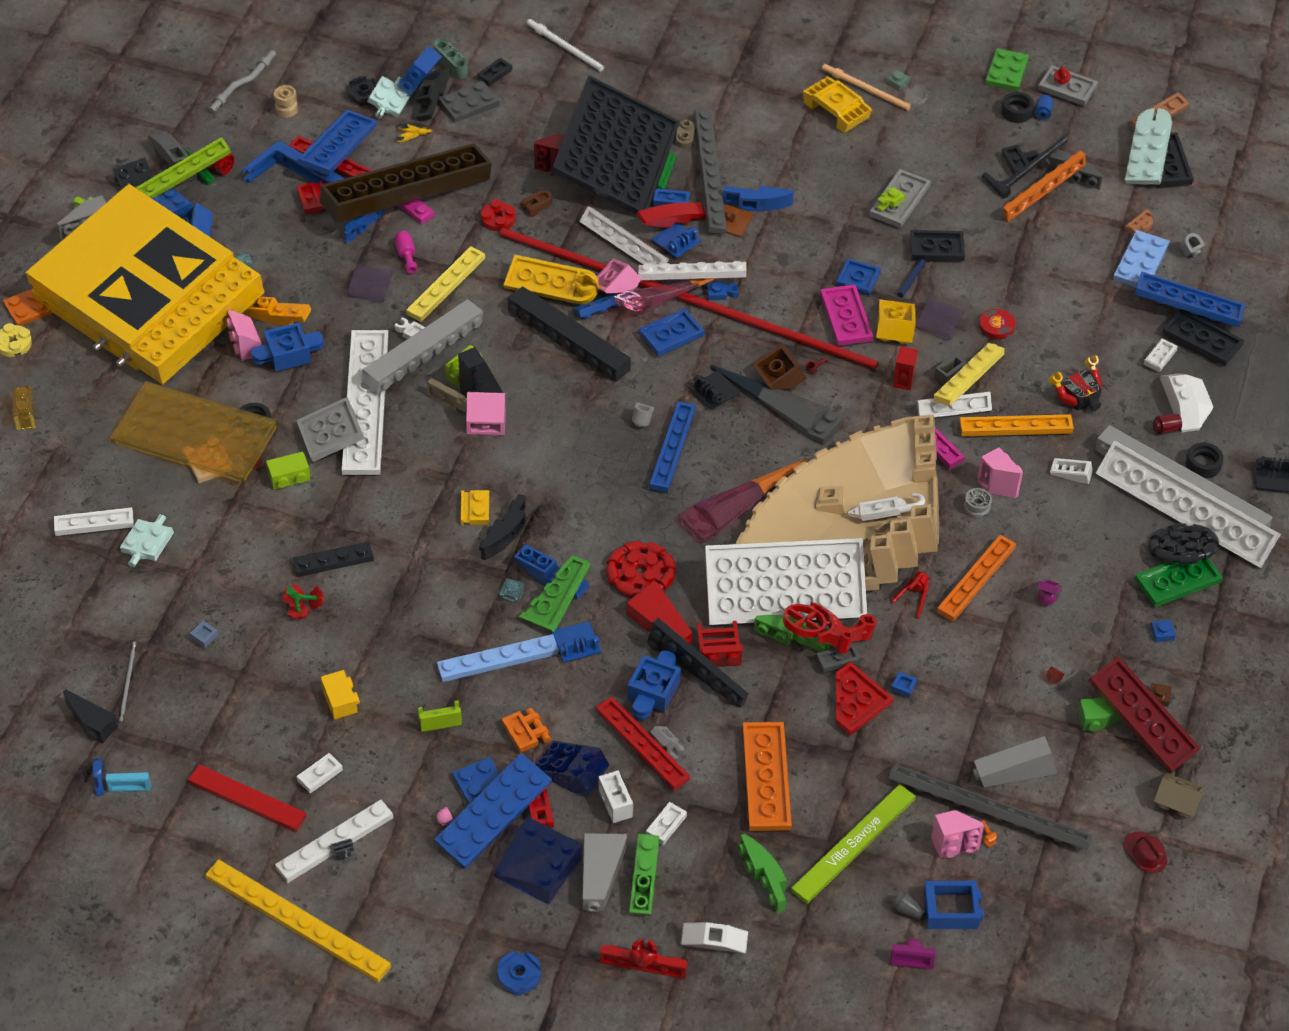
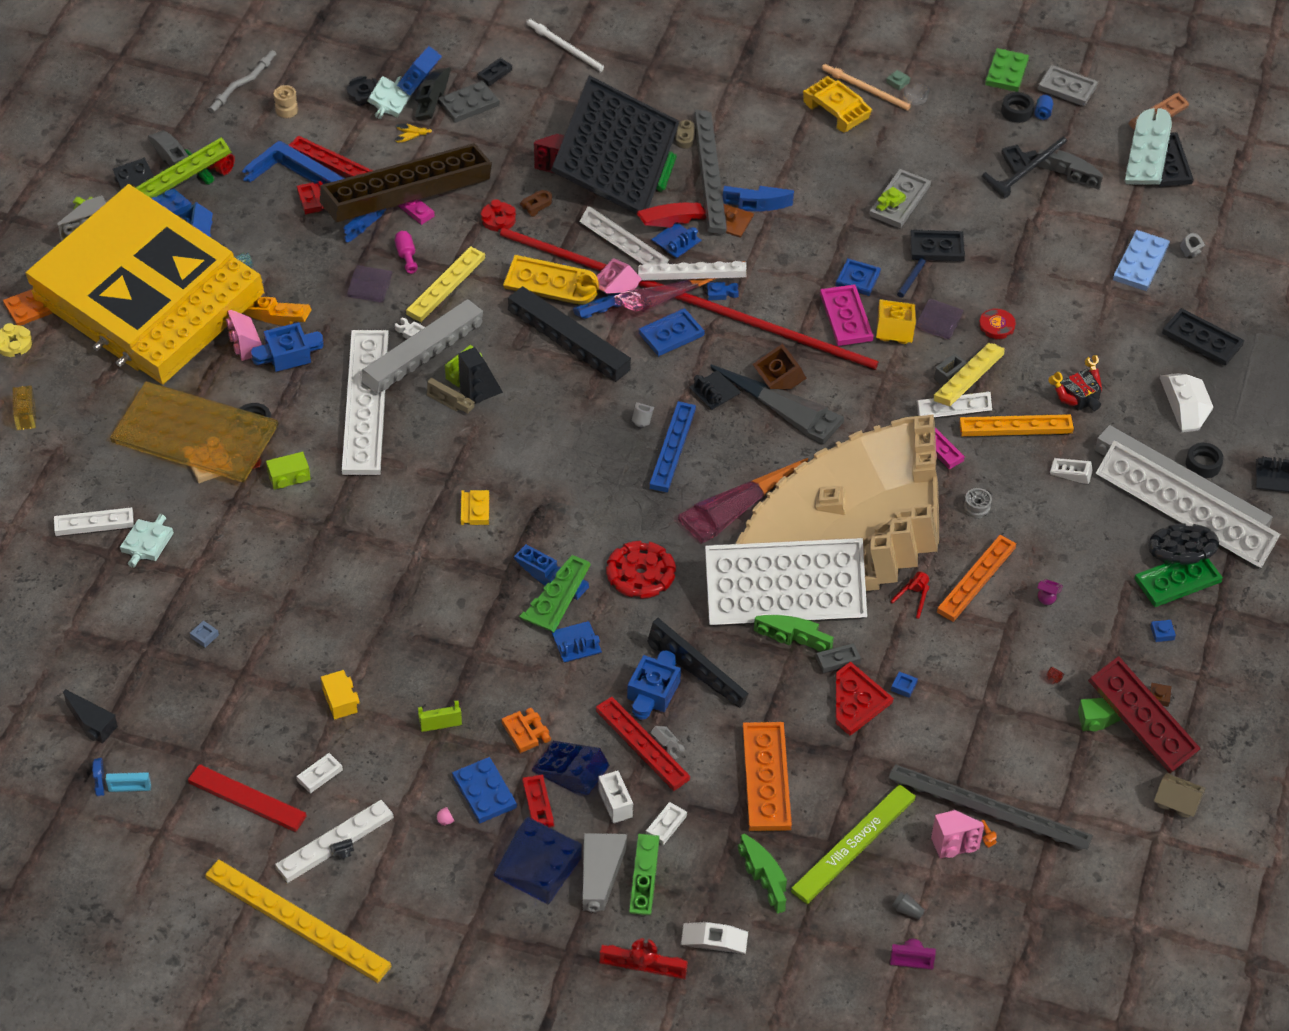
light grey piece [119,642,136,723] -> none
red plant [282,584,324,619] -> none
black plate [293,541,374,577] -> none
light grey plate [296,397,365,462] -> none
blue plate [298,110,377,175] -> none
sand green beam [434,39,468,80] -> none
blue plate [434,753,552,869] -> none
light blue plate [437,634,559,682] -> none
bright pink slope [466,392,506,435] -> none
black slope [479,494,526,560] -> none
blue plate [497,951,541,996] -> none
clear light blue plate [500,578,525,603] -> none
red slope [626,581,692,645] -> none
blue plate [653,188,690,206] -> none
red plate [697,621,743,667] -> none
red piece [782,601,877,654] -> none
dark red hand [806,357,827,374] -> none
white plate [848,493,925,521] -> none
red panel [893,347,918,391] -> none
blue window [923,881,983,929] -> none
light grey slope [973,736,1057,787] -> none
bright pink slope [977,448,1023,498] -> none
orange plate [1003,151,1086,222] -> none
red tile [1054,66,1071,85] -> none
nougat tile [1124,209,1153,234] -> none
dark red piece [1124,832,1167,873] -> none
blue plate [1135,271,1245,327] -> none
white plate [1144,339,1178,372] -> none
dark red brick [1153,413,1182,435] -> none

